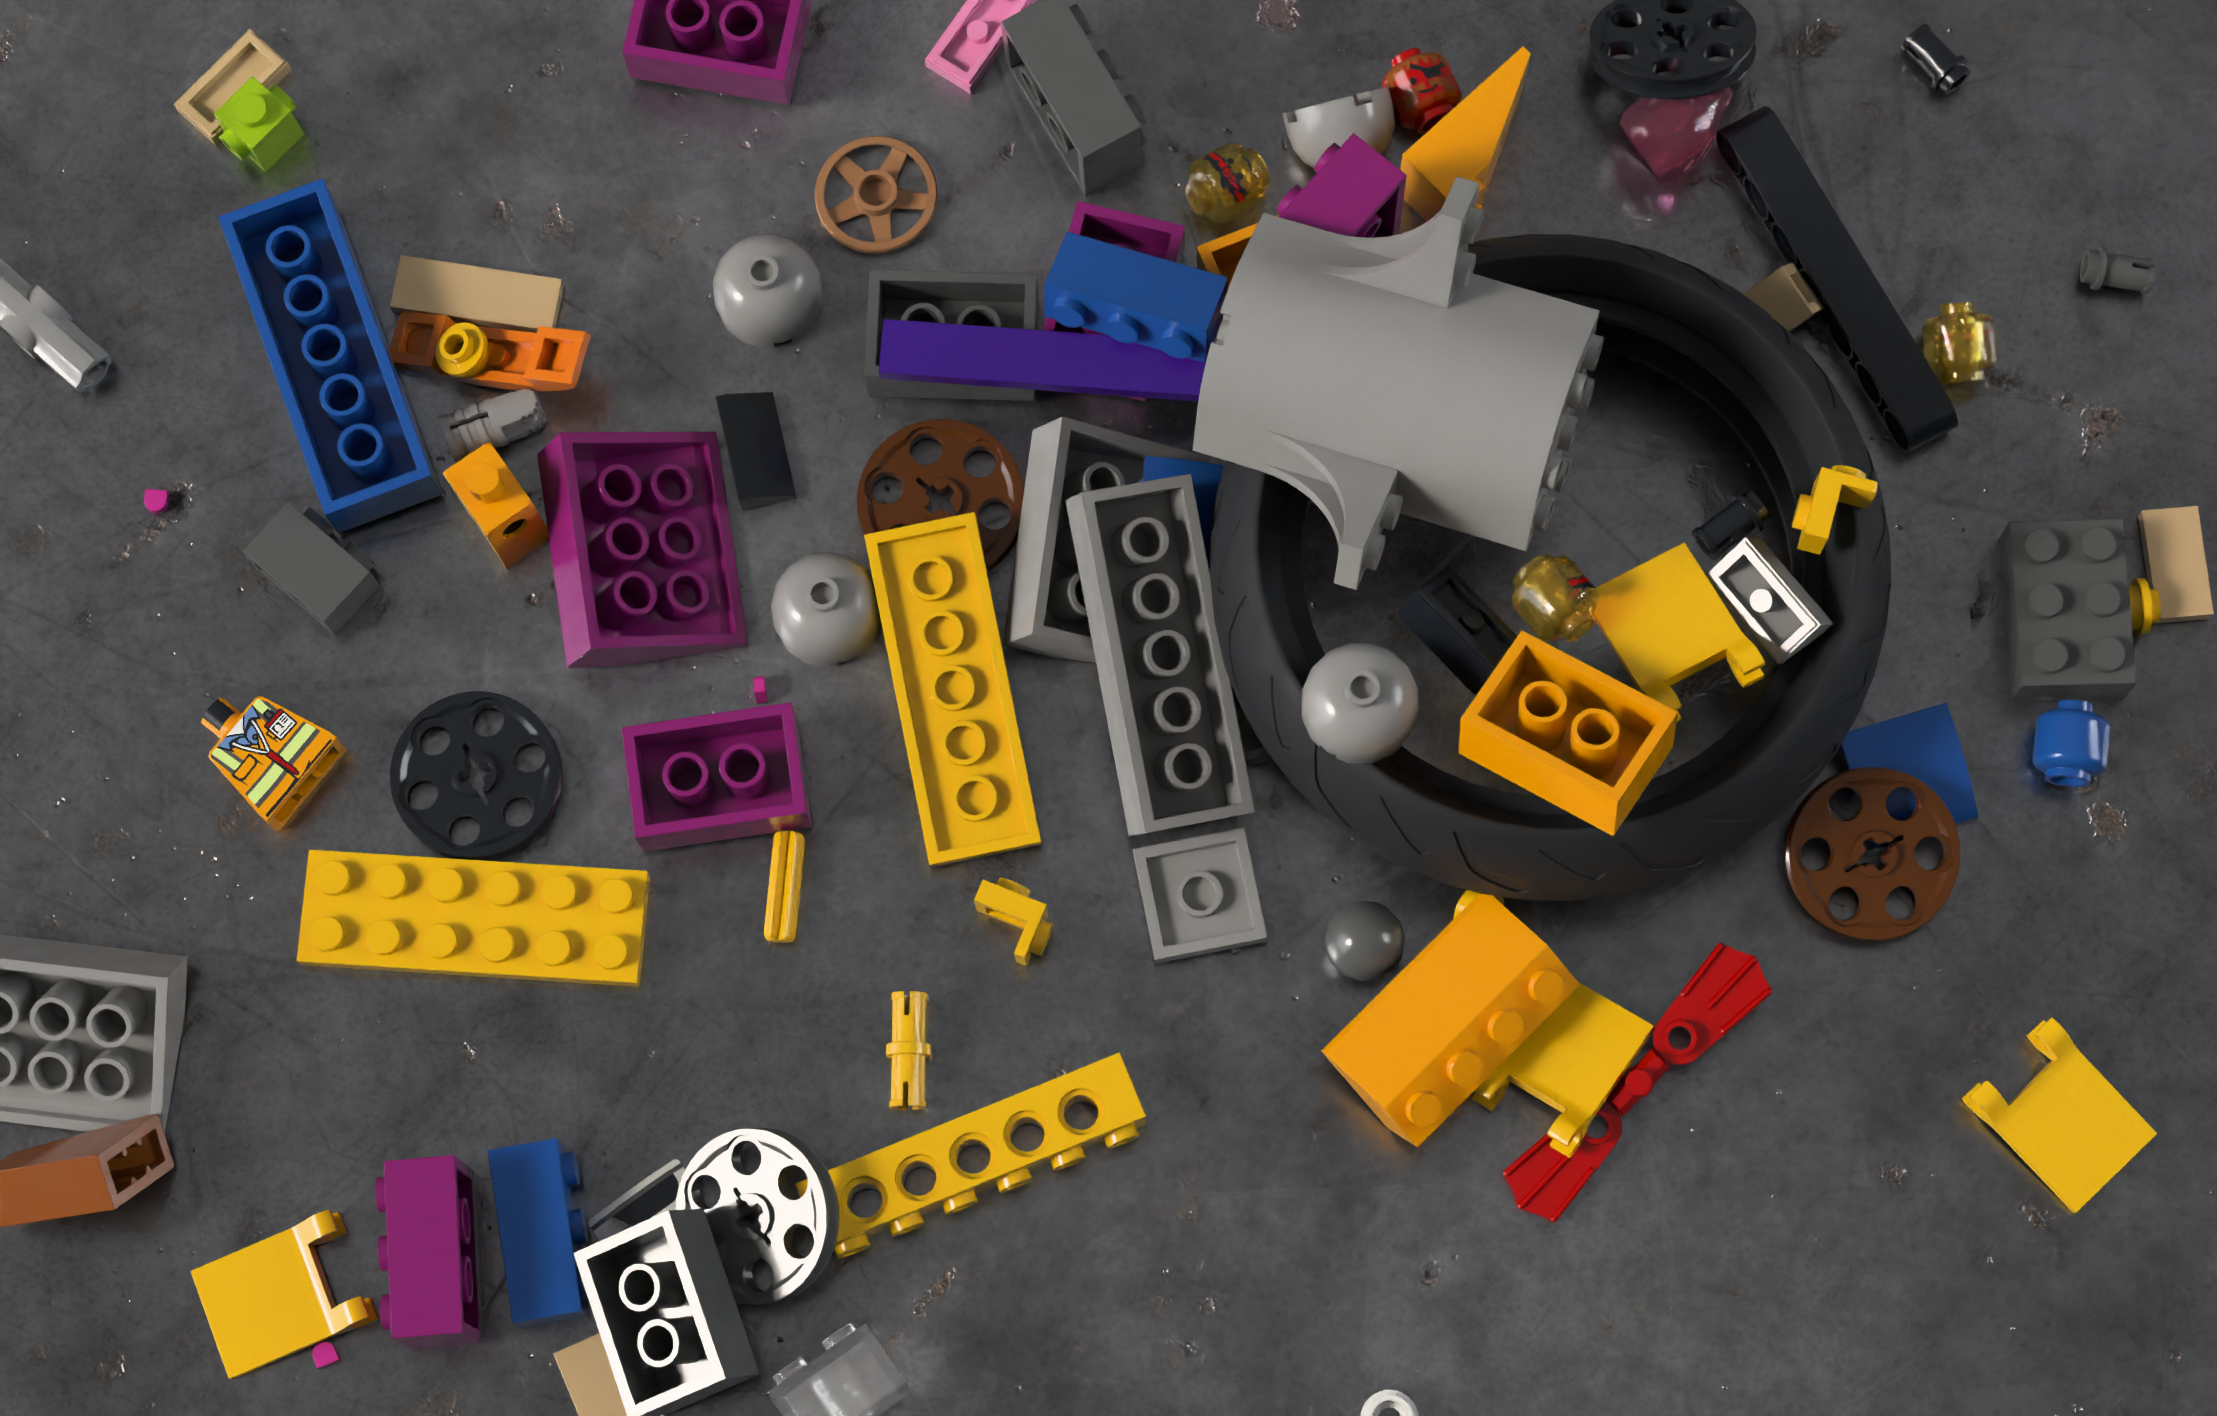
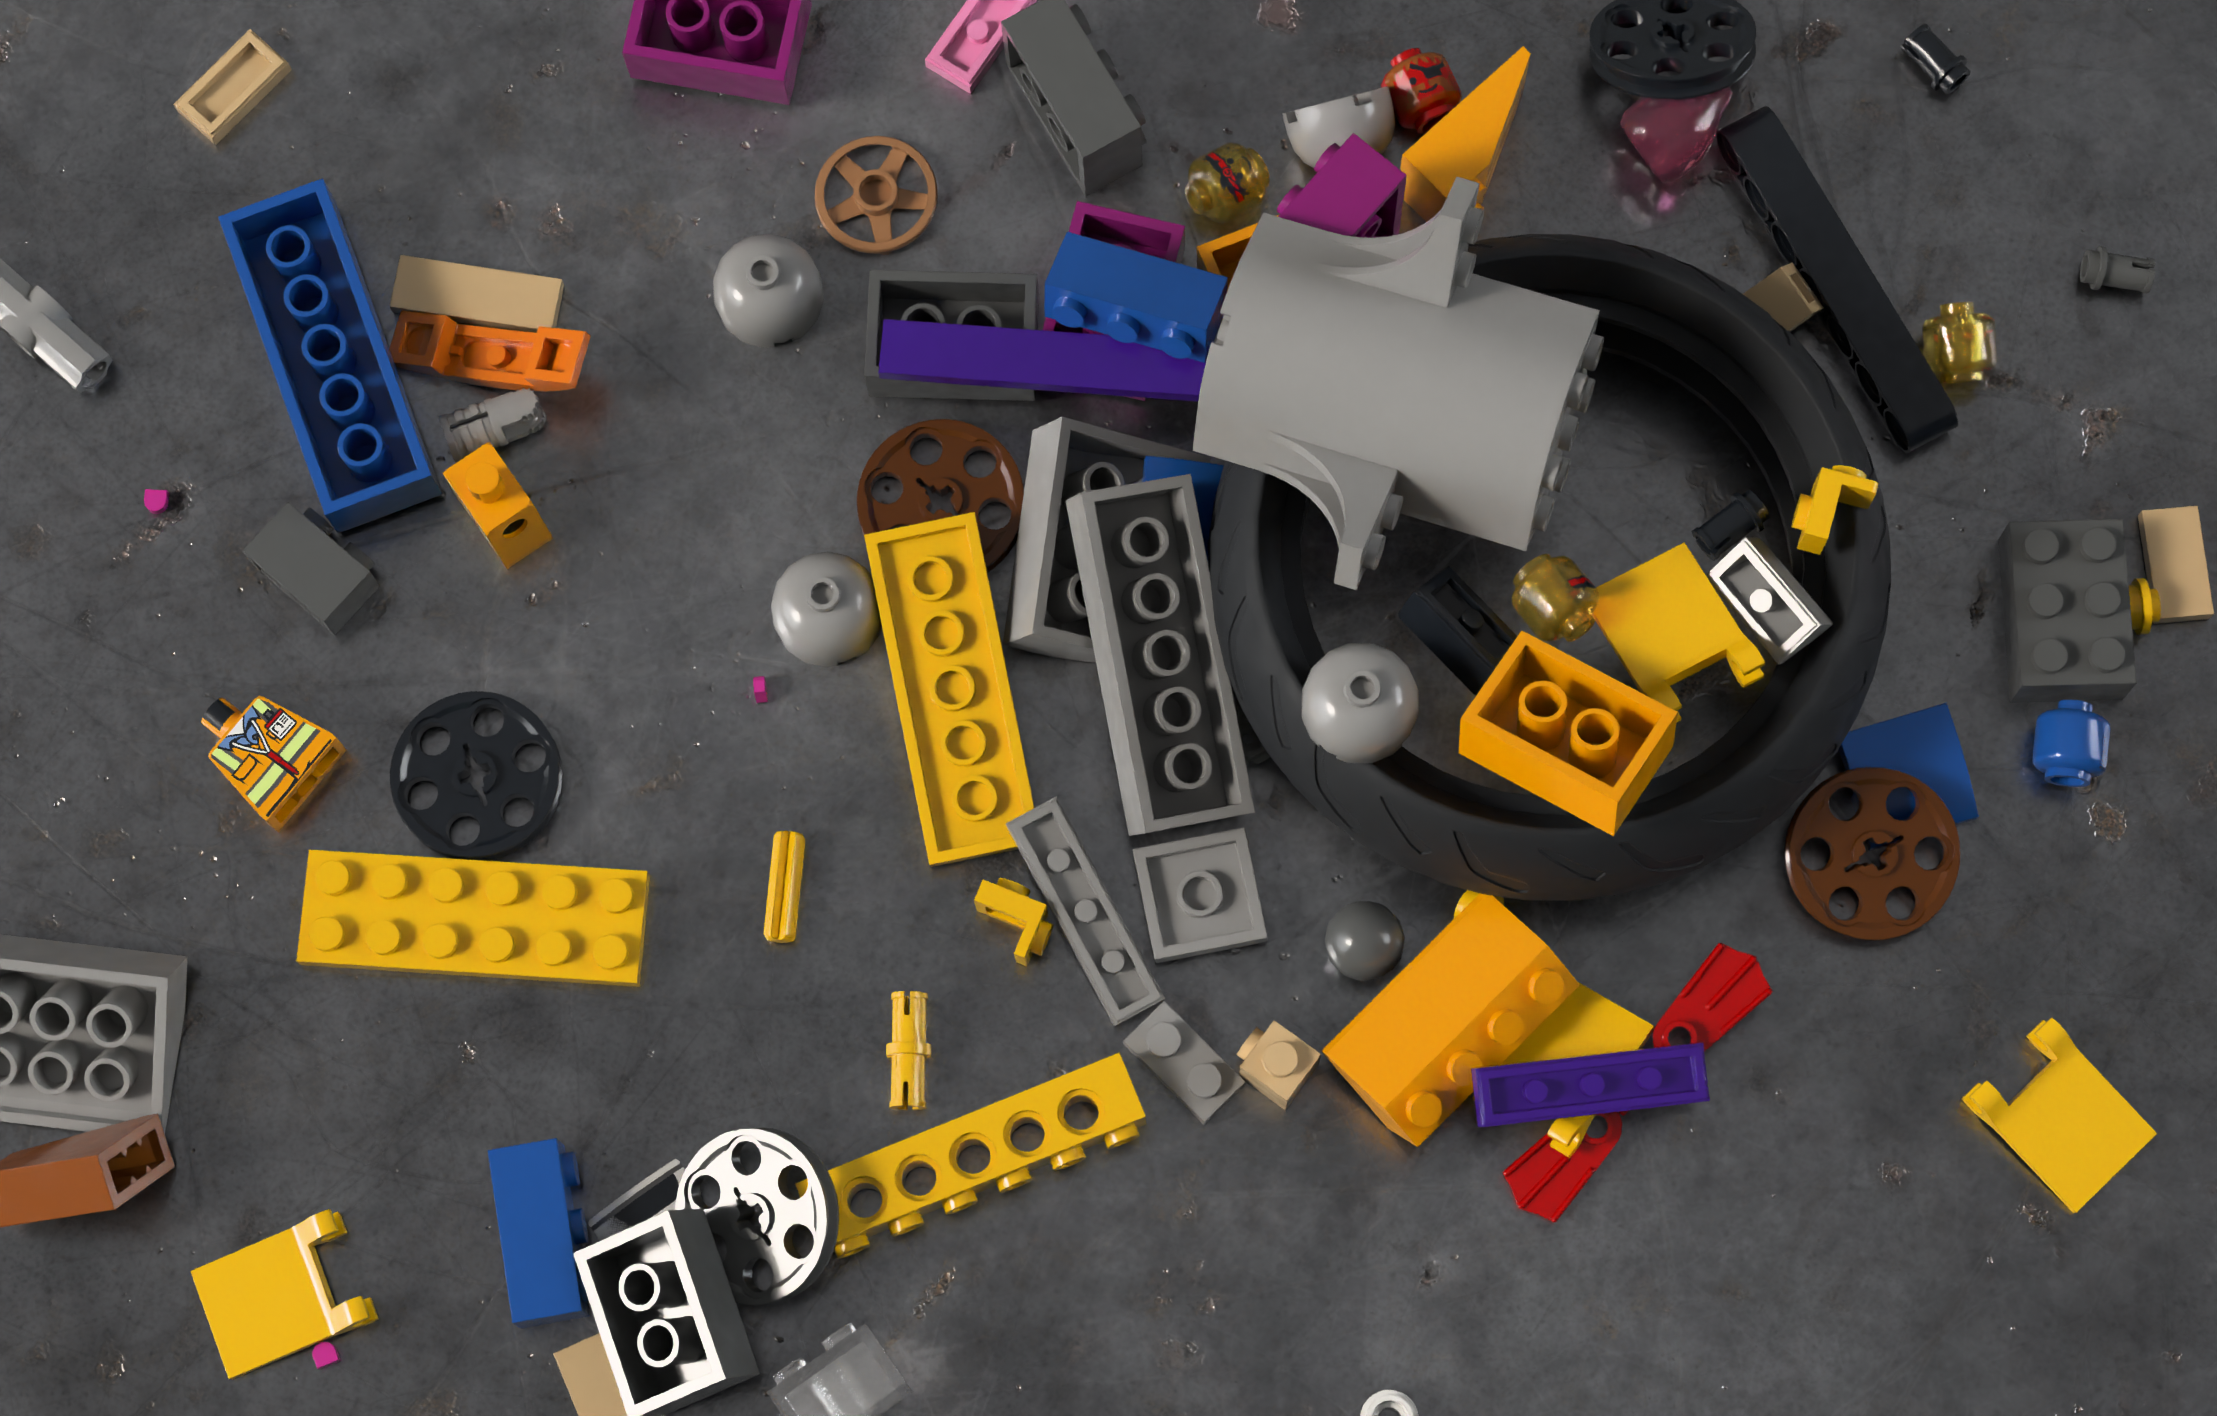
lime brick [214,76,304,172] -> none
magenta brick [375,1155,481,1349] -> none
yellow plate [435,322,490,377] -> none
magenta slope [537,432,748,668] -> none
magenta brick [621,702,812,852] -> none
black slope [716,392,797,510] -> none
none -> light grey tile [1005,796,1165,1026]
none -> light grey plate [1123,1001,1245,1125]
none -> tan brick [1237,1020,1321,1111]
none -> dark purple tile [1471,1043,1710,1127]

